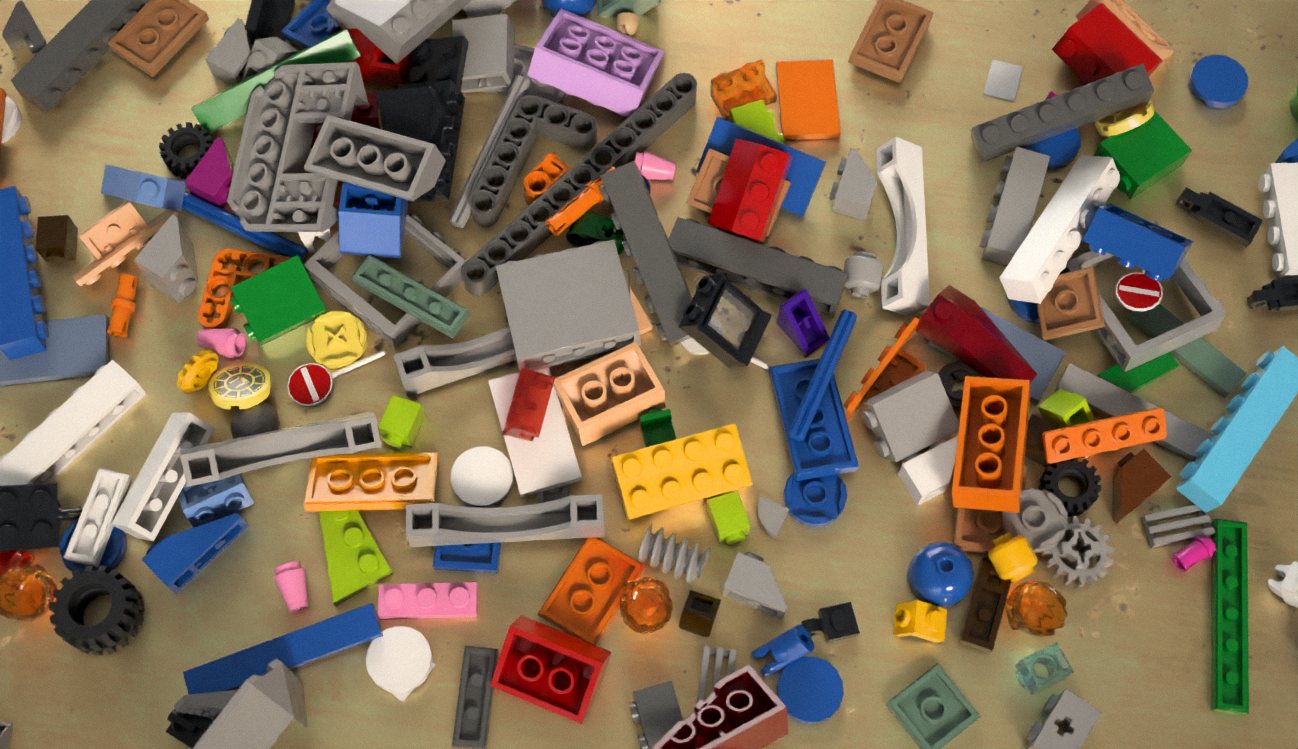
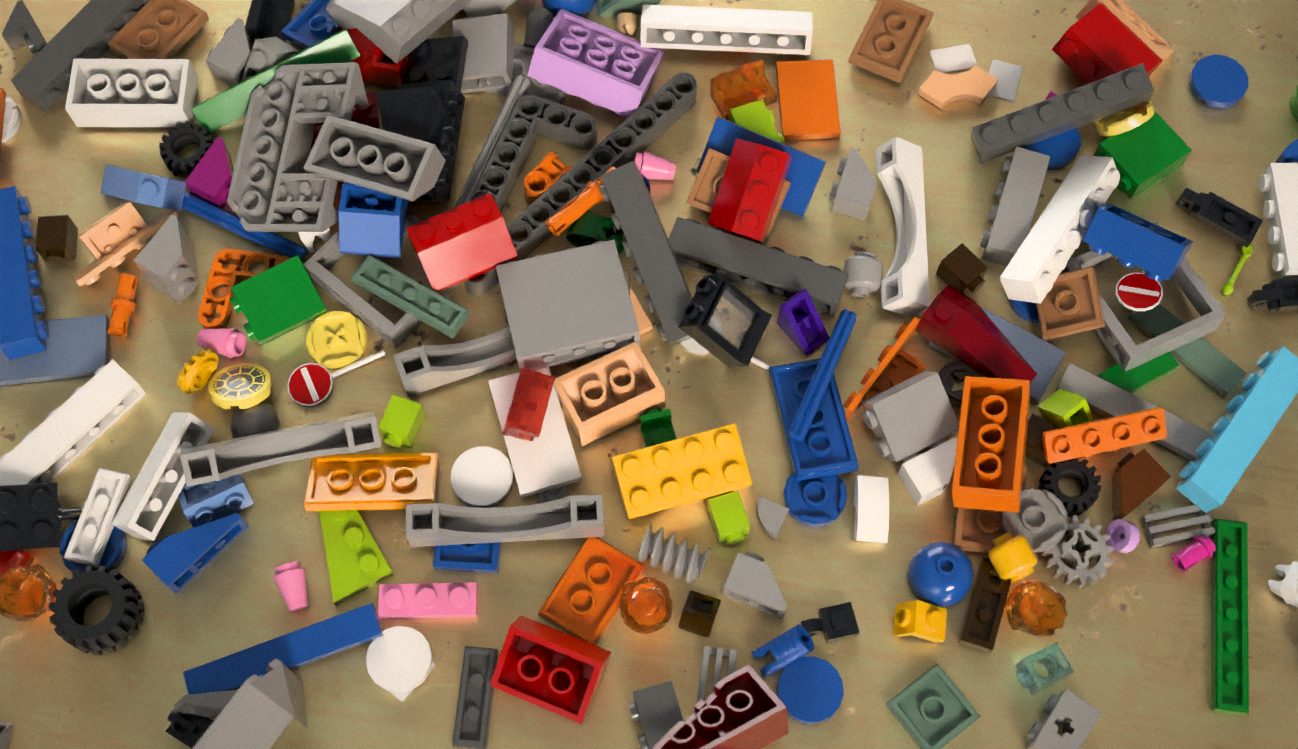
none -> white brick [65,59,198,127]
none -> slope [406,193,518,293]
none -> dark grey cone [523,7,553,48]
none -> white brick [640,4,813,55]
none -> white slope [853,475,889,543]
none -> light nougat tile [918,65,998,109]
none -> white sticker [930,44,977,73]
none -> dark brown brick [936,243,988,295]
none -> lavender tile [1105,519,1140,553]
none -> lime hinge [1221,245,1254,295]

